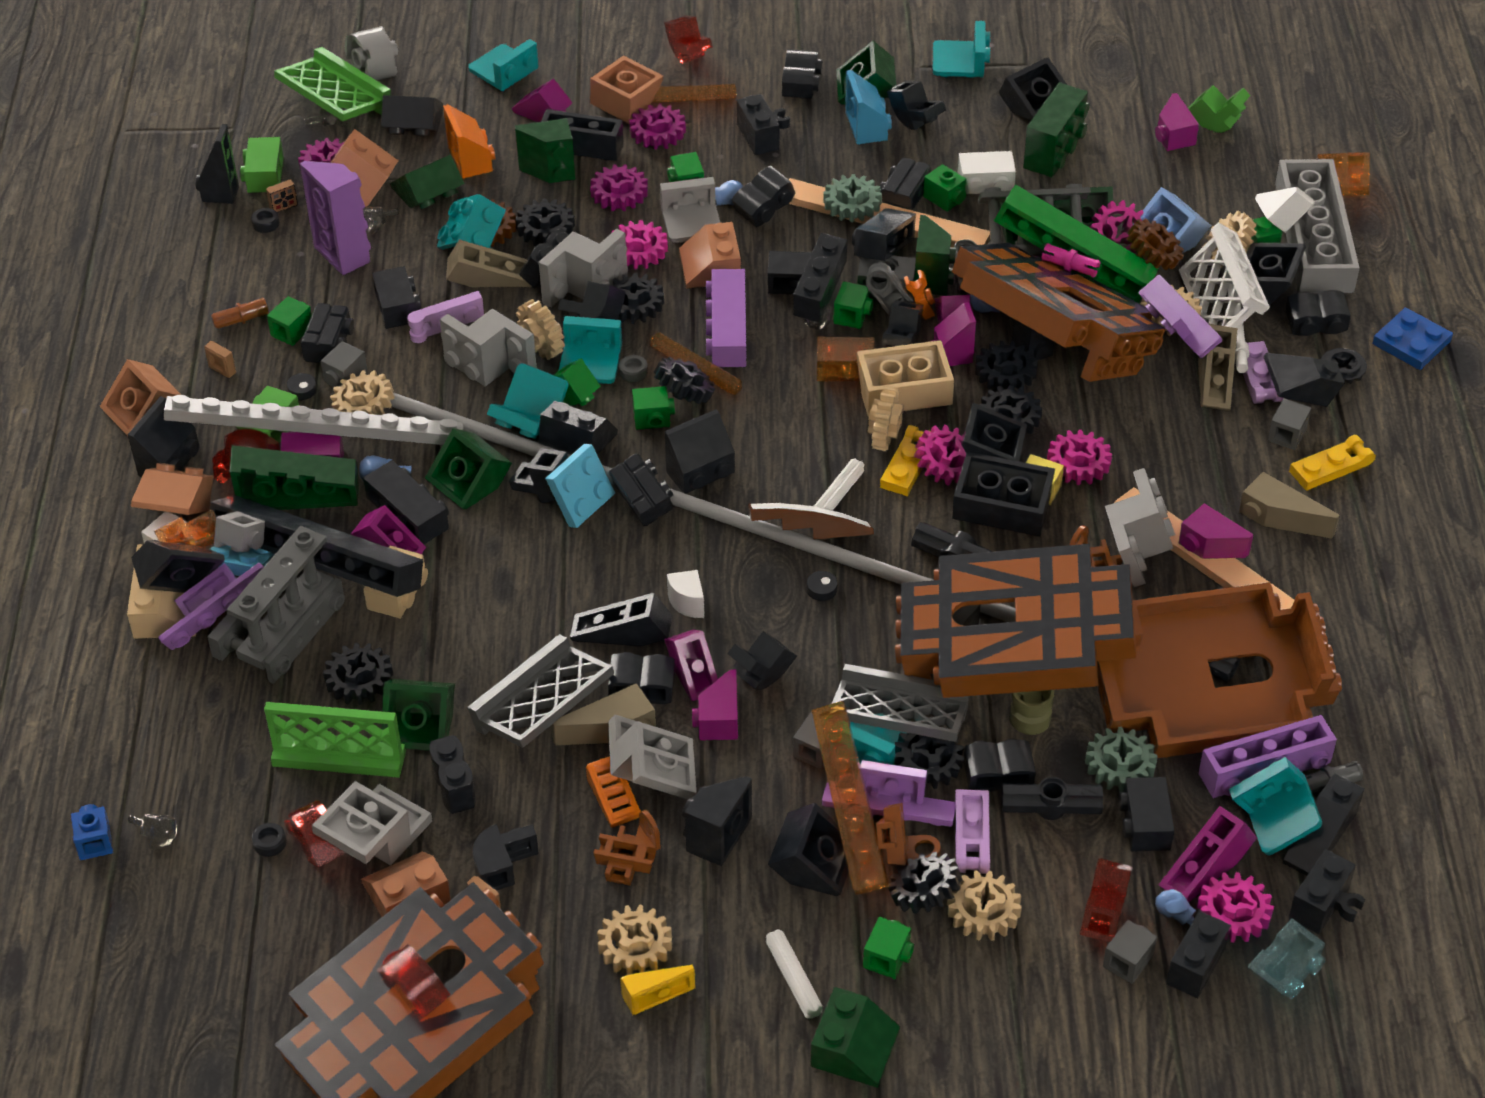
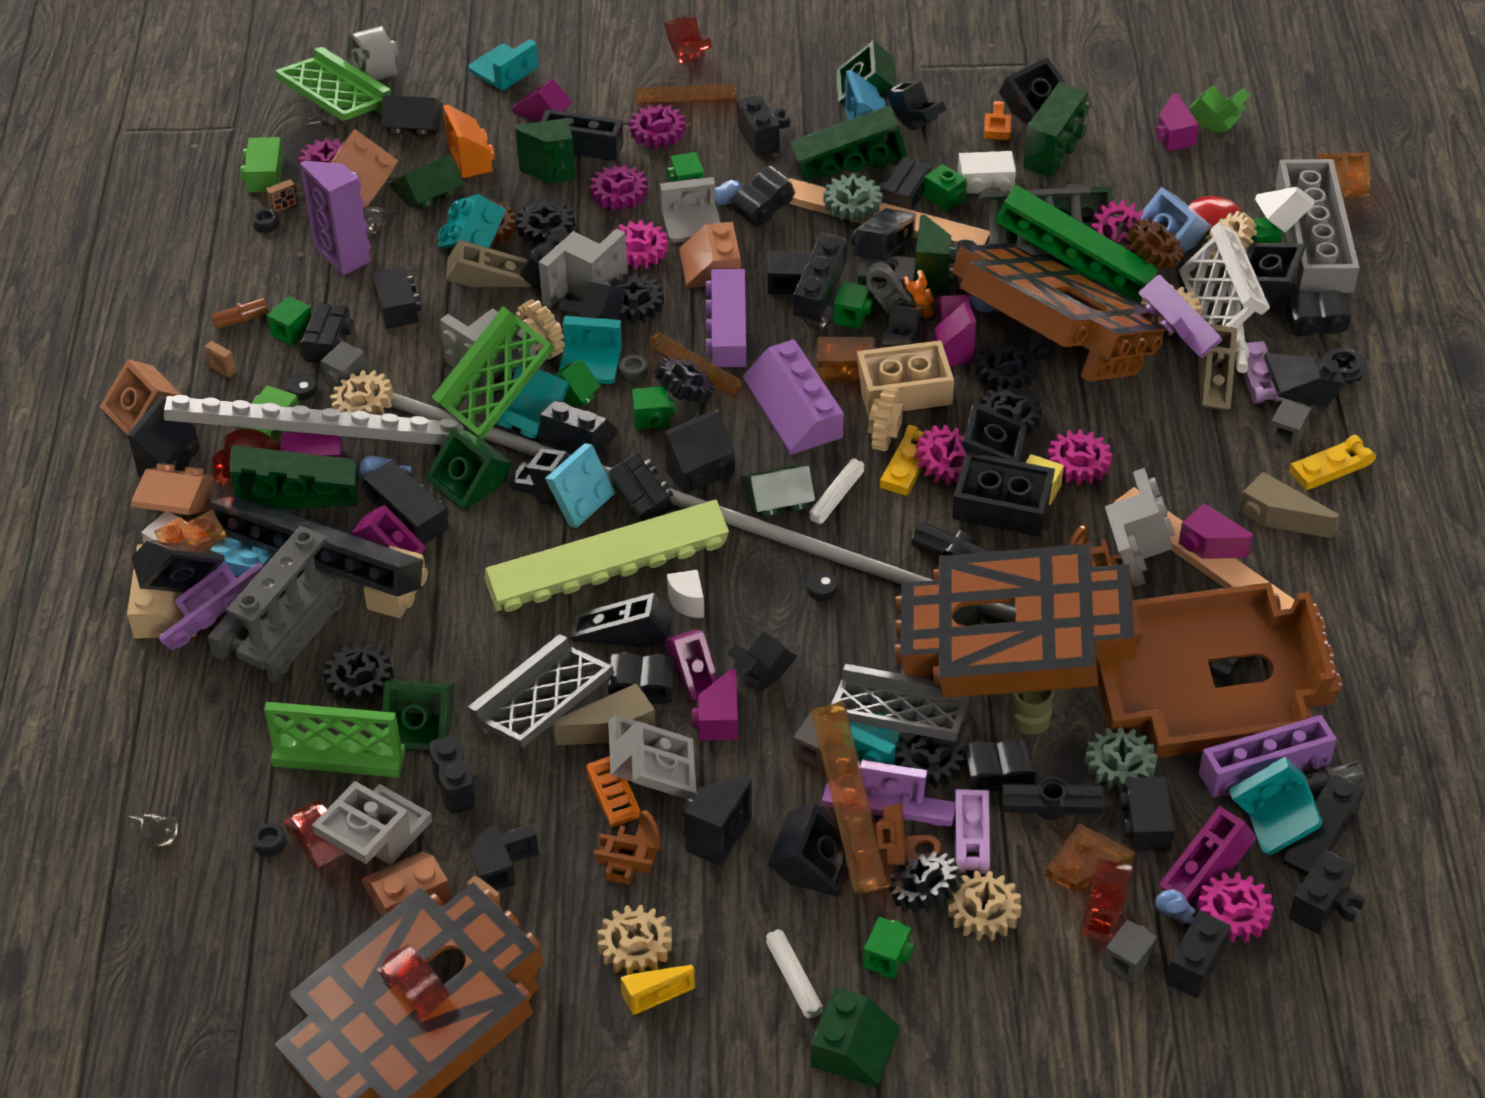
blue brick [71,804,113,860] -> none
black slope [195,124,239,204] -> none
light grey brick [214,511,265,552] -> none
lavender plate [407,291,484,343] -> none
nougat slope [590,56,663,124] -> none
reddish brown slope [748,503,874,540] -> none
black brick [782,49,823,98] -> none
teal bracket [933,21,990,78] -> none
dark pink pin [1042,243,1100,278] -> none
clear light blue cylinder [1248,919,1326,999] -> none
blue plate [1372,307,1453,370] -> none
none -> bright green fence [432,306,555,439]
none -> yellowish green brick [484,499,729,612]
none -> slope [740,465,815,516]
none -> medium lavender slope [742,339,844,455]
none -> dark green wedge [790,105,907,180]
none -> orange plate [984,101,1011,140]
none -> clear orange wing [1045,823,1135,892]
none -> red dish [1189,196,1241,232]

